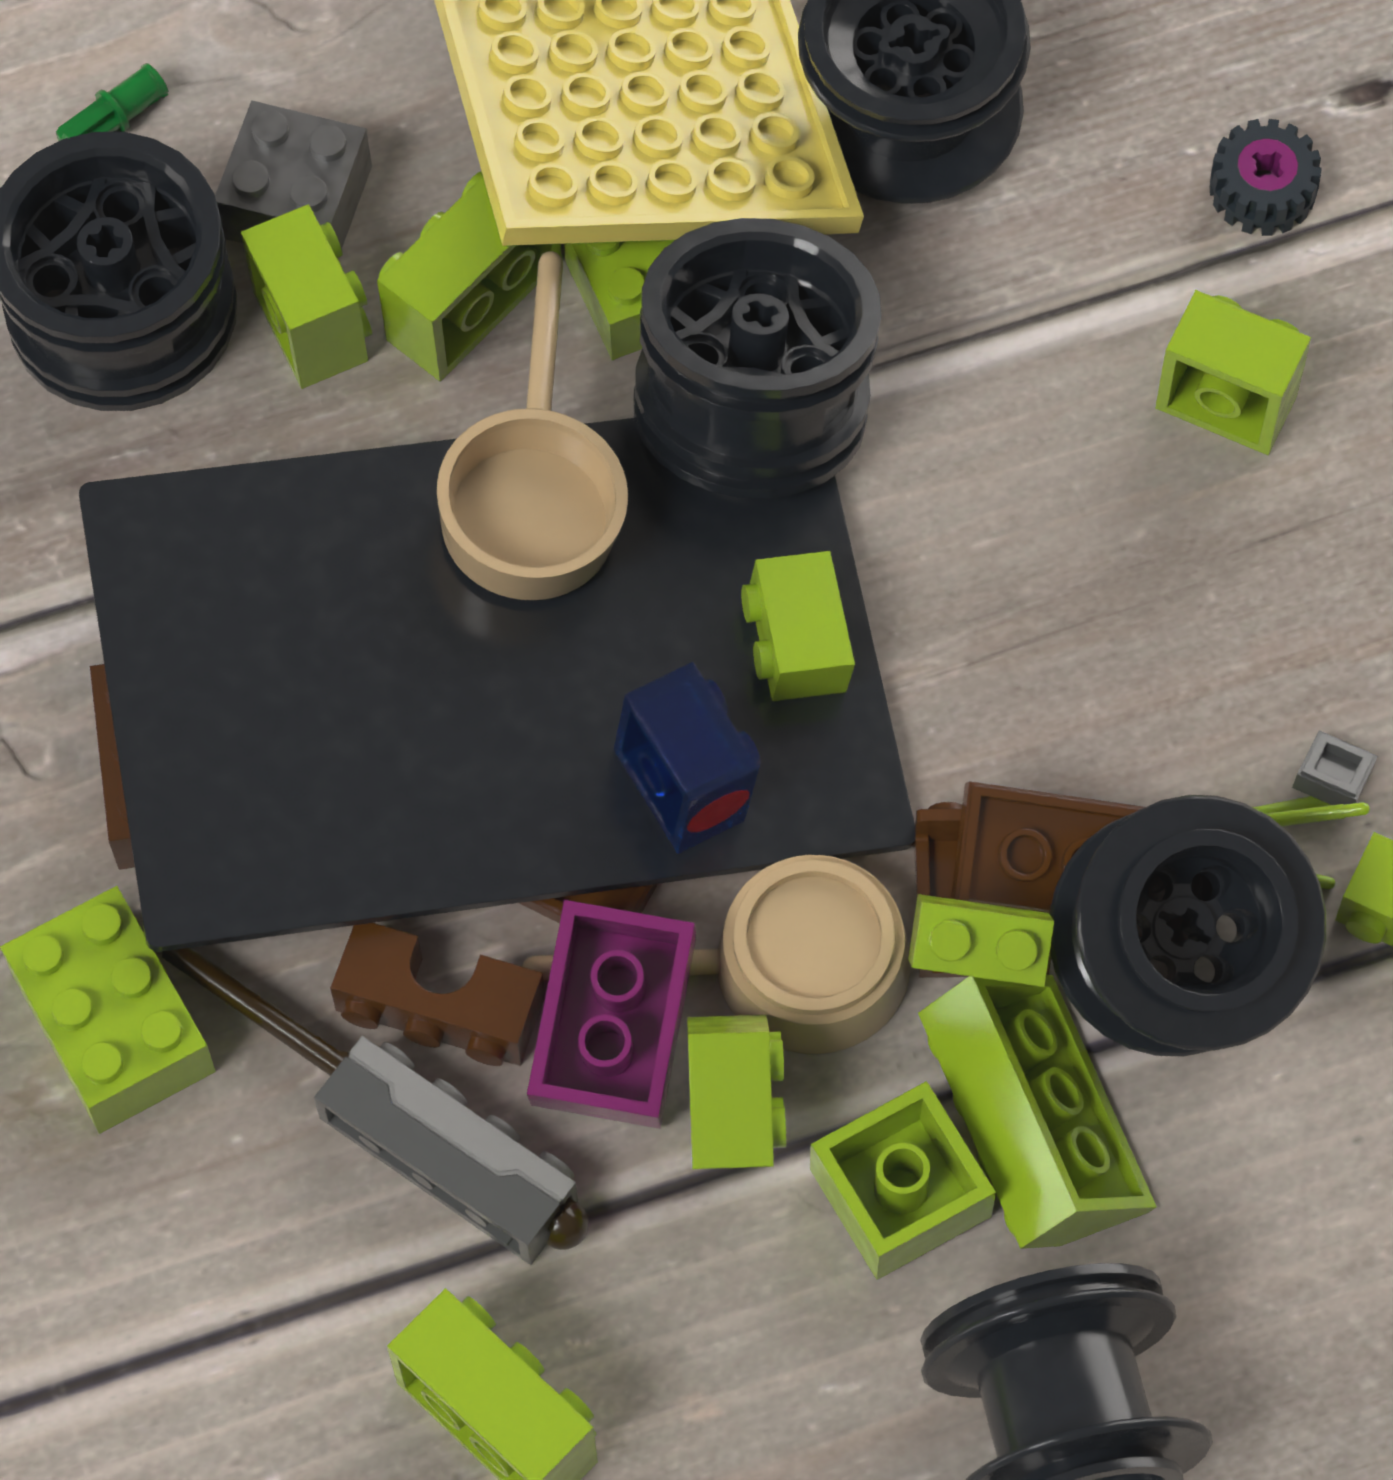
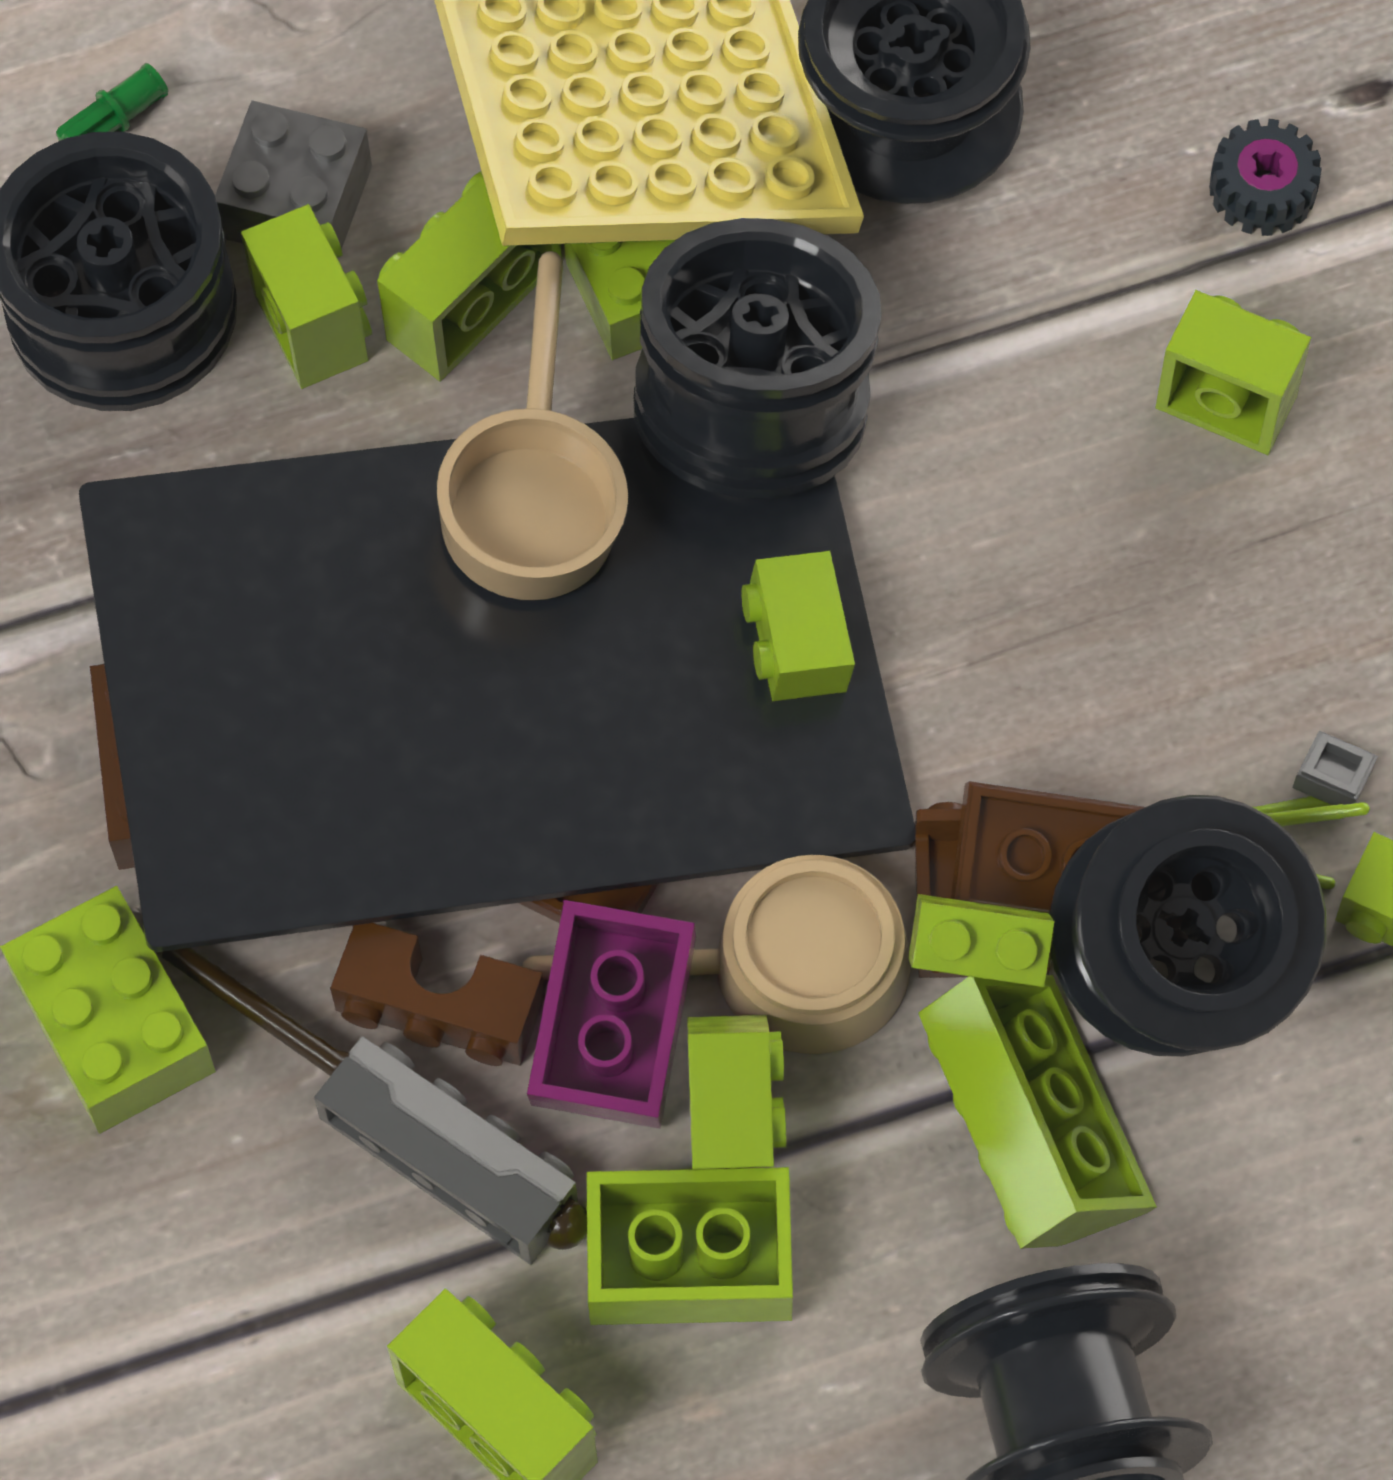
clear blue brick [613,662,761,854] -> none
lime brick [810,1081,996,1280] -> none
none -> lime brick [587,1167,793,1325]

